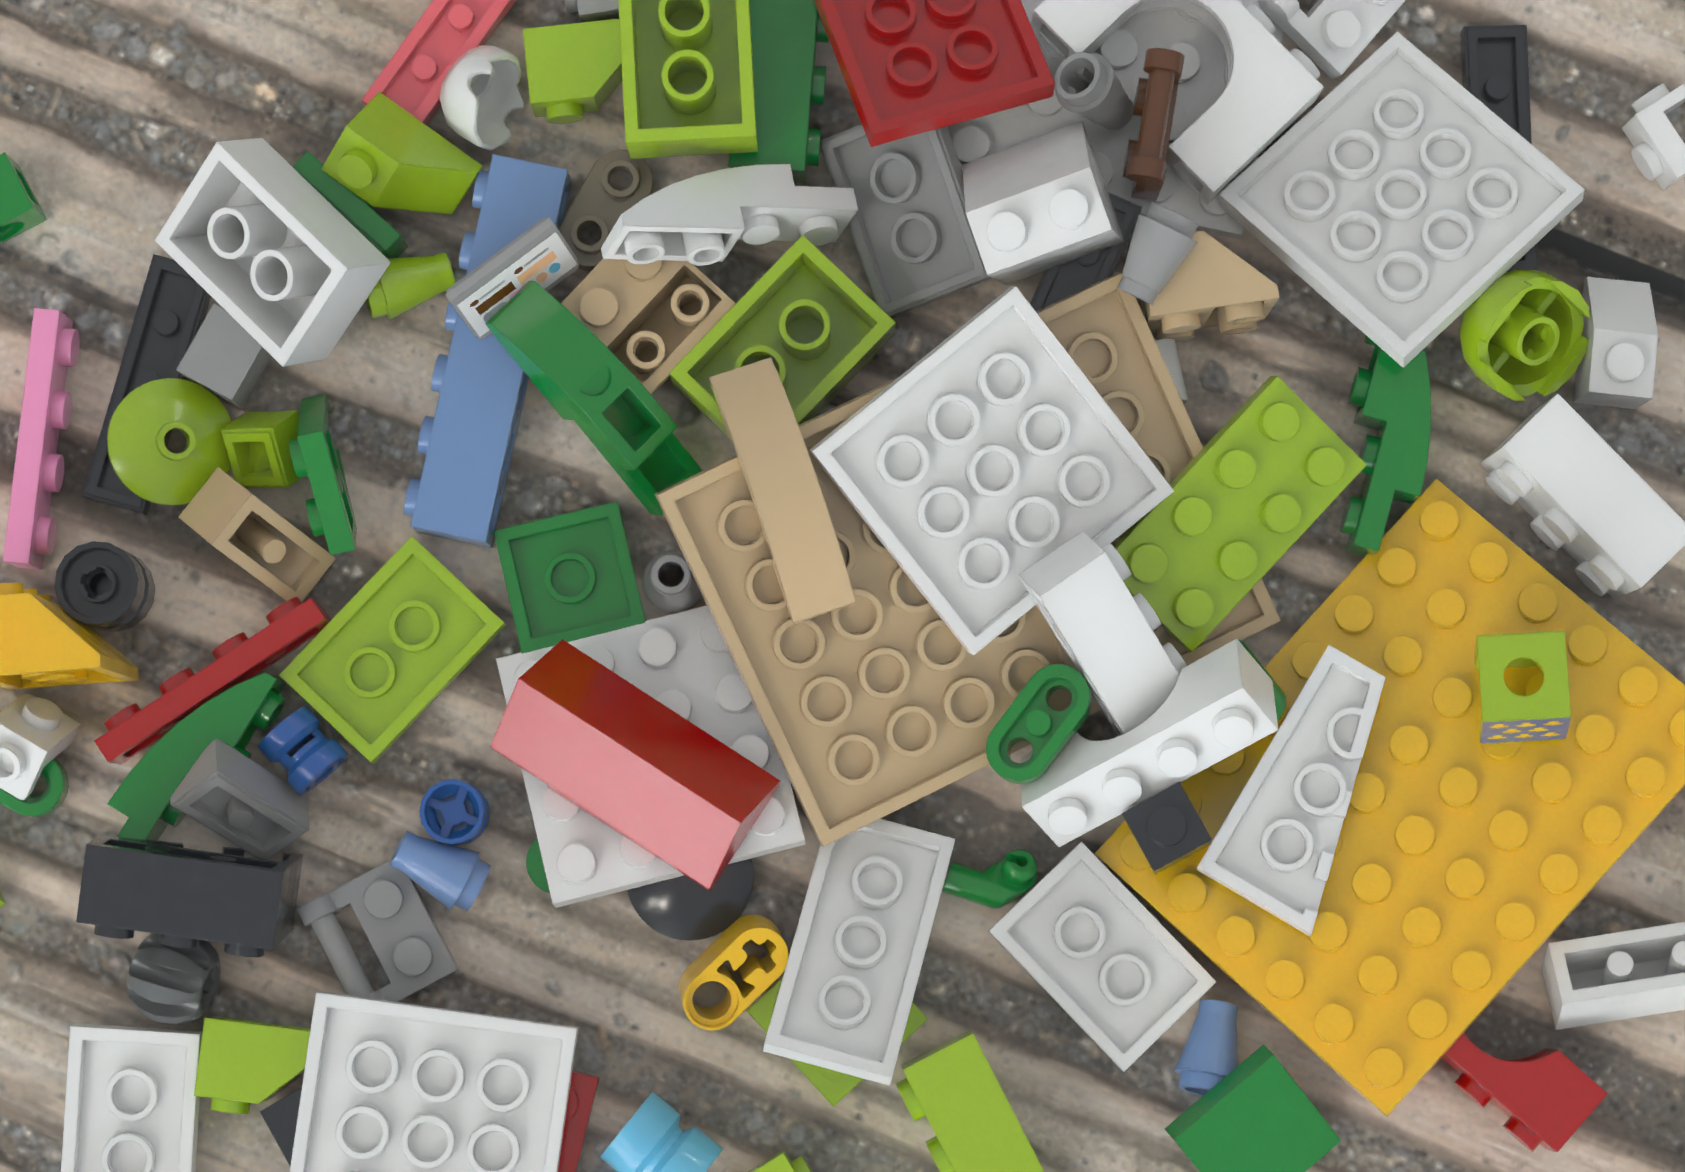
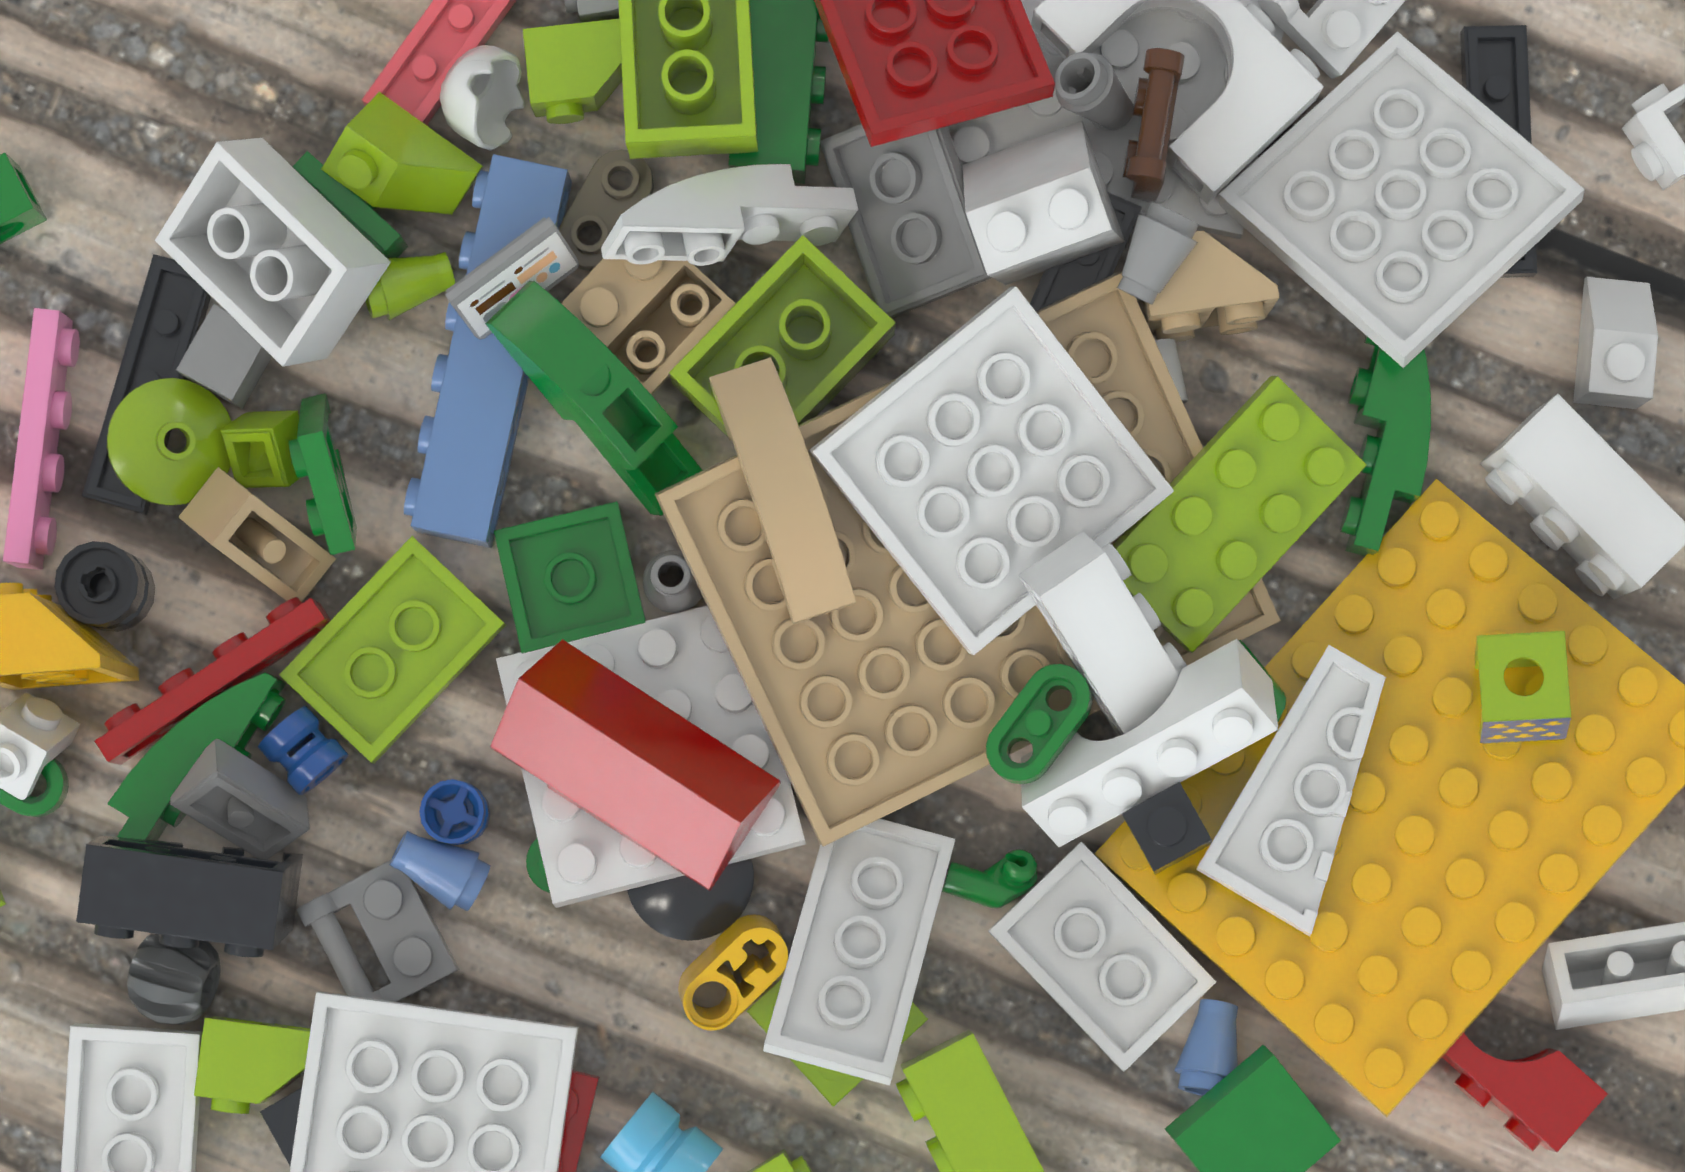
lime cylinder [1459,270,1590,401] -> none

